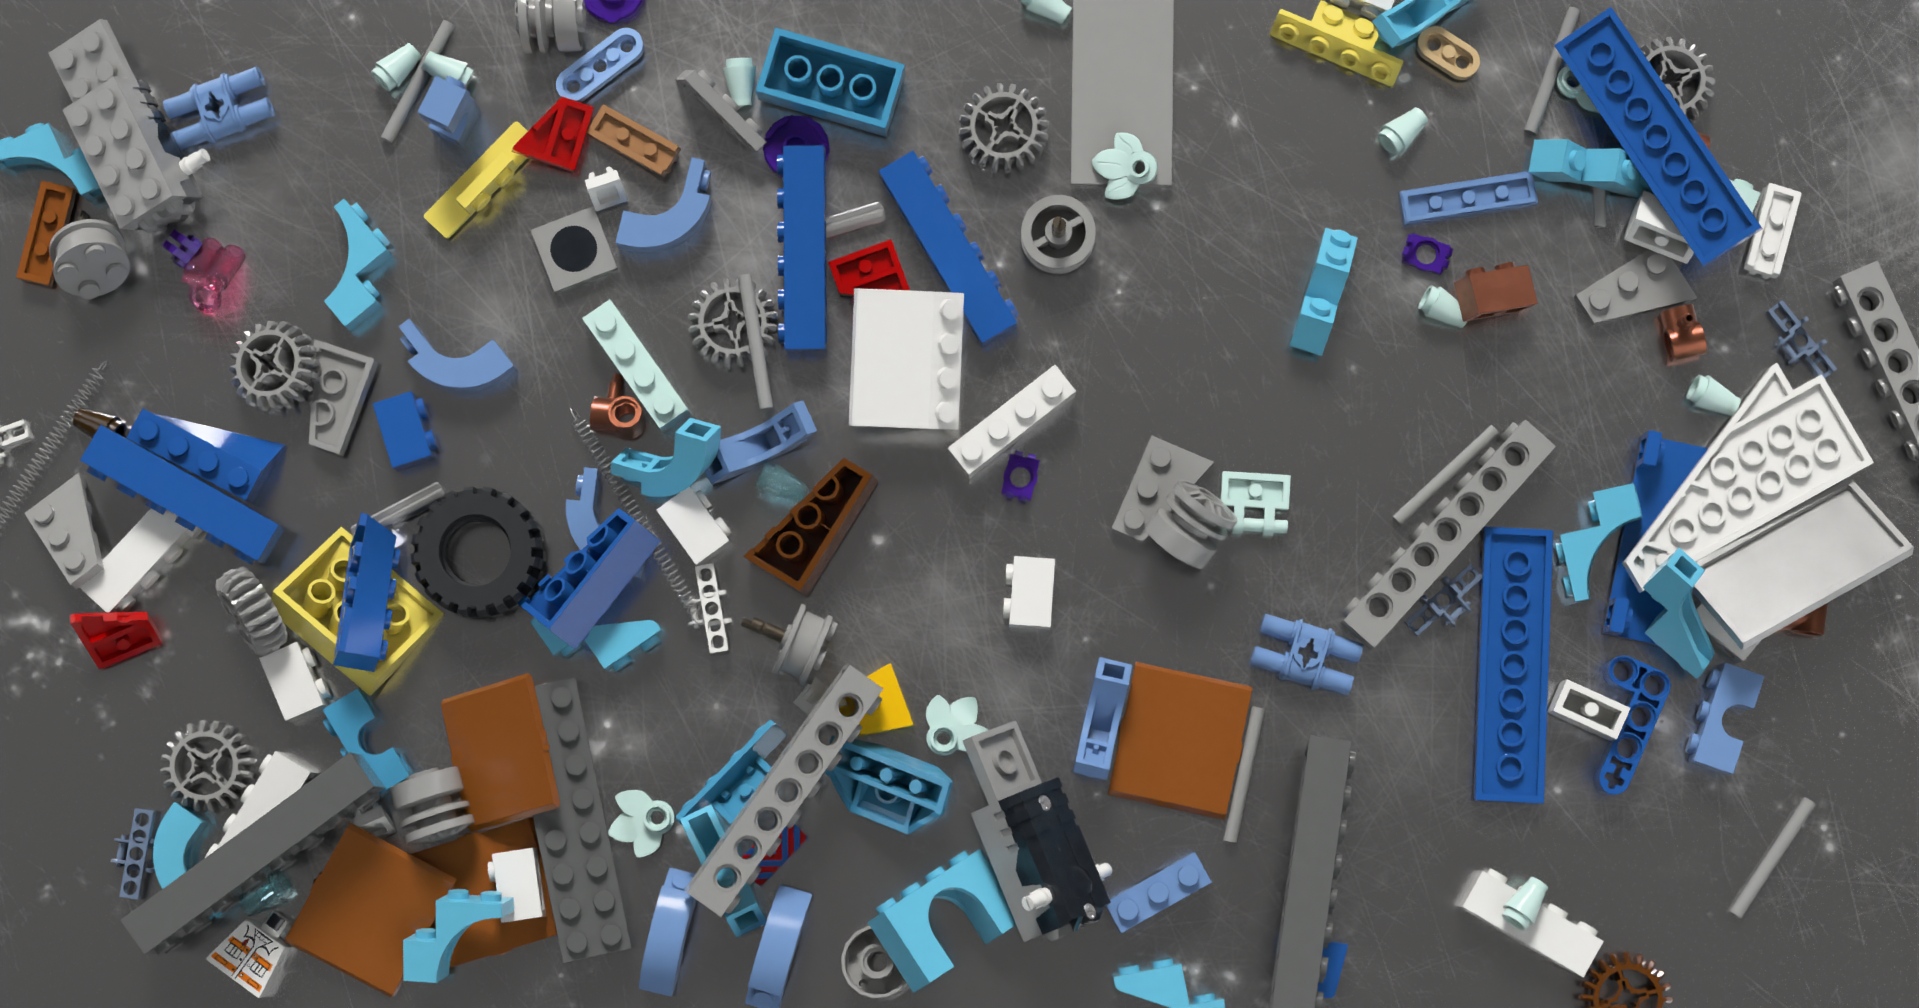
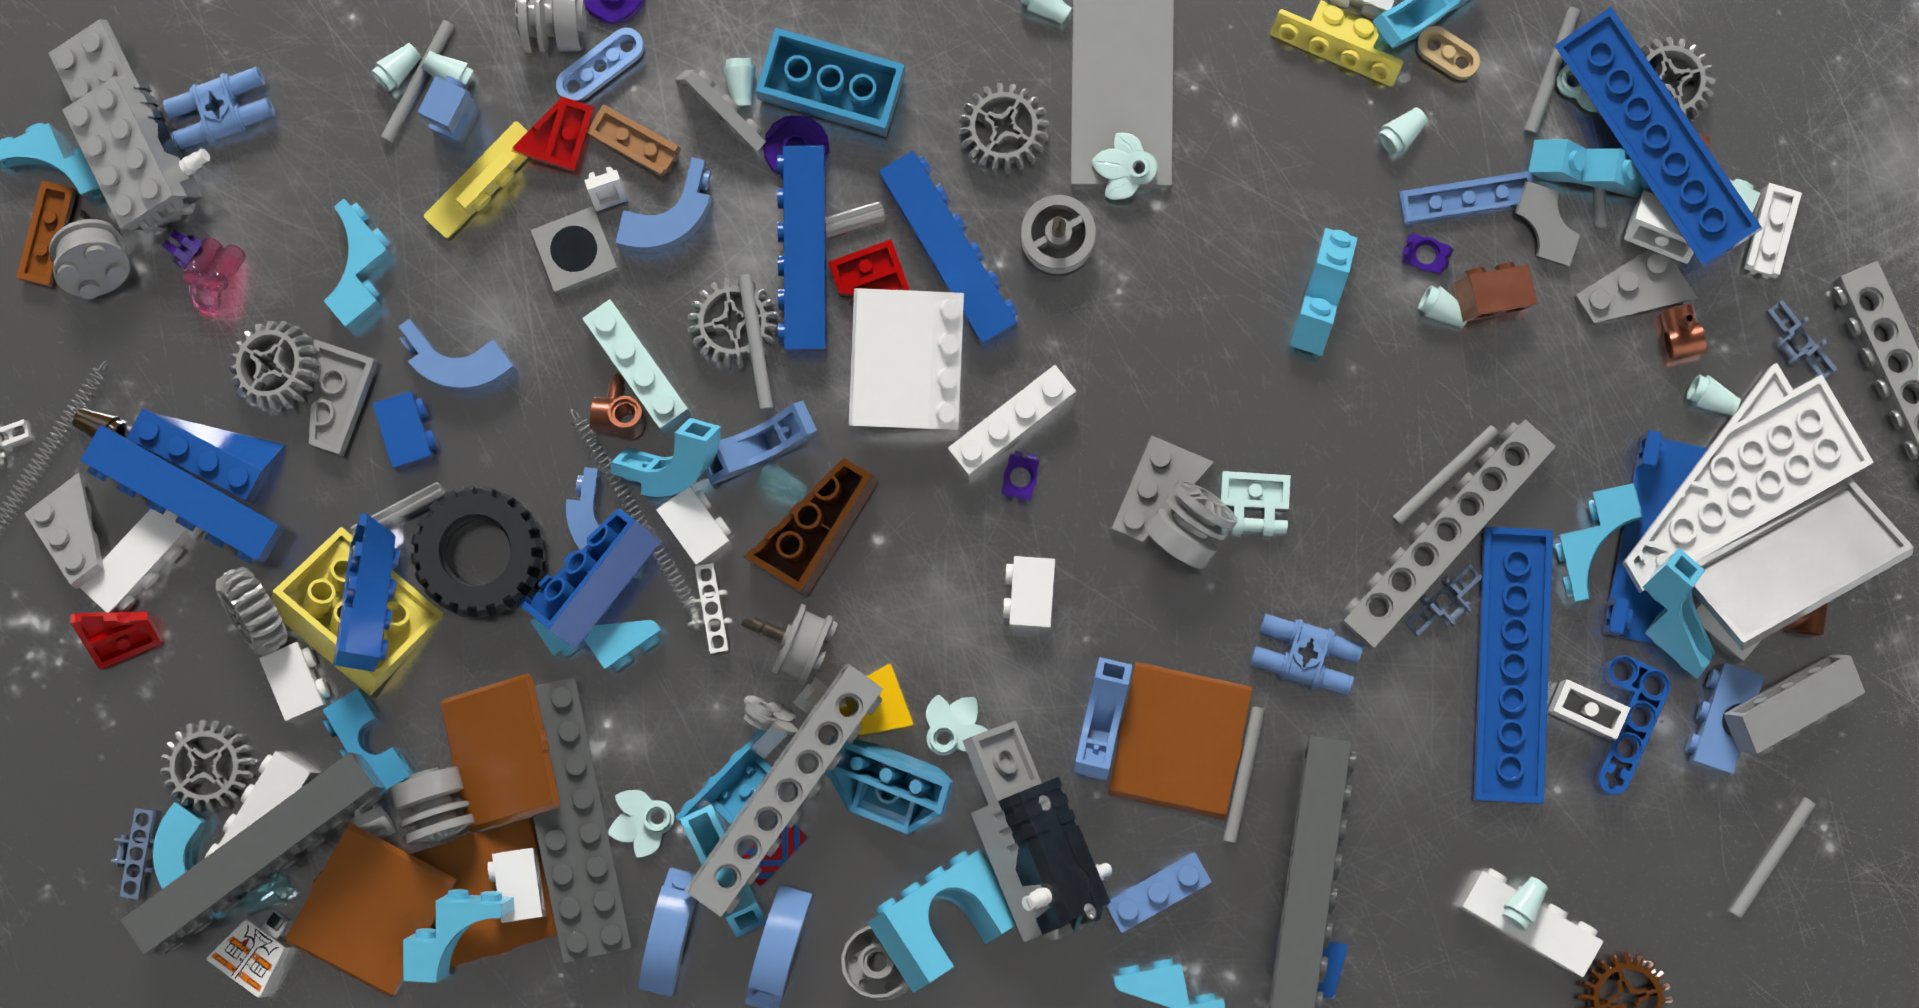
none -> light grey plate [744,695,798,735]
none -> light grey tile [1515,181,1581,266]
none -> light grey brick [1723,654,1865,756]

